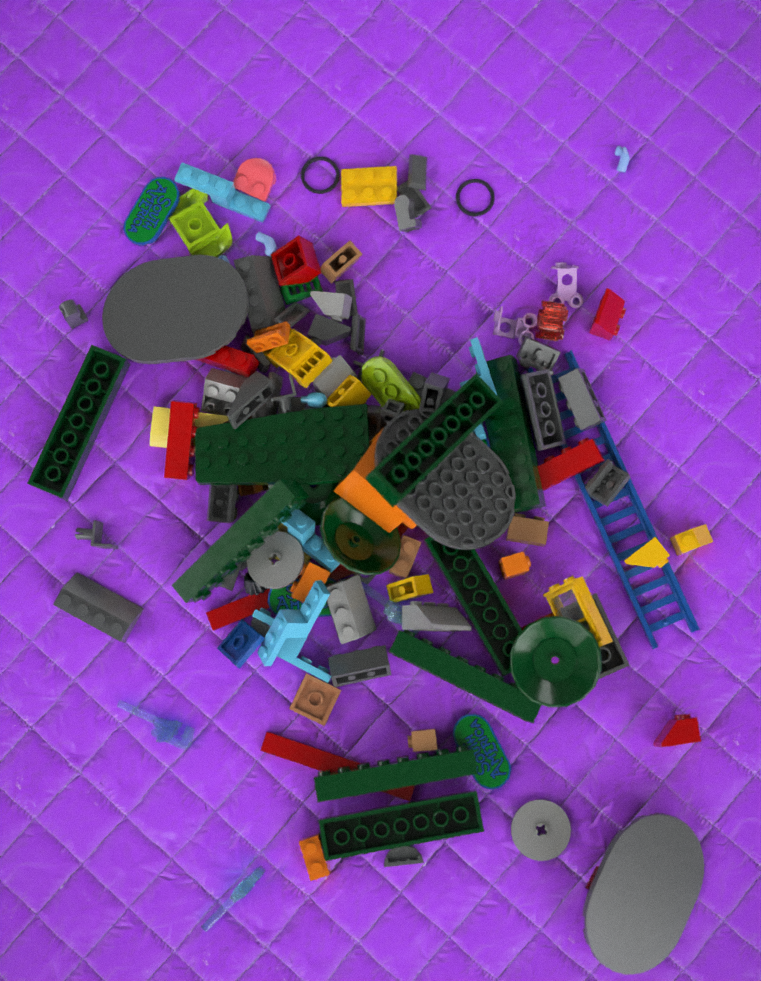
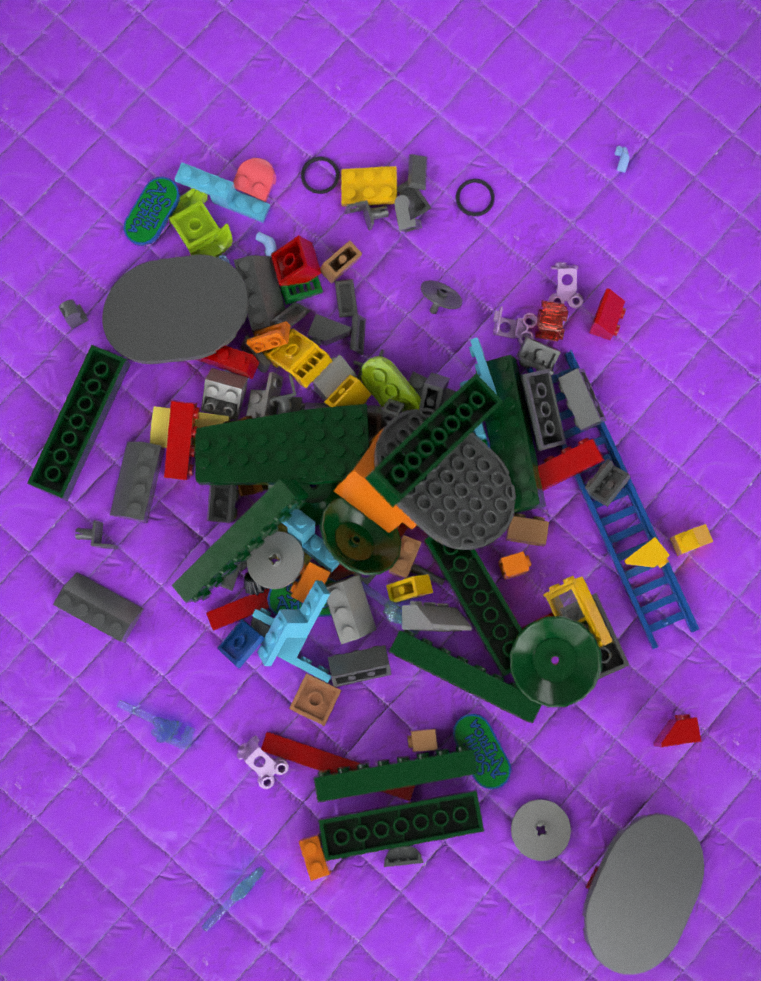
dark grey slope [227,371,277,429] -> none
medium azure cylinder [301,392,327,408] -> none
light grey slope [310,291,352,322] -> none
none -> dark grey slope [110,442,164,523]
none -> lavender piece [237,735,289,789]
none -> dark grey bracket [344,200,389,230]
none -> flat silver pin [410,564,445,585]
none -> dark grey shield [420,280,462,314]

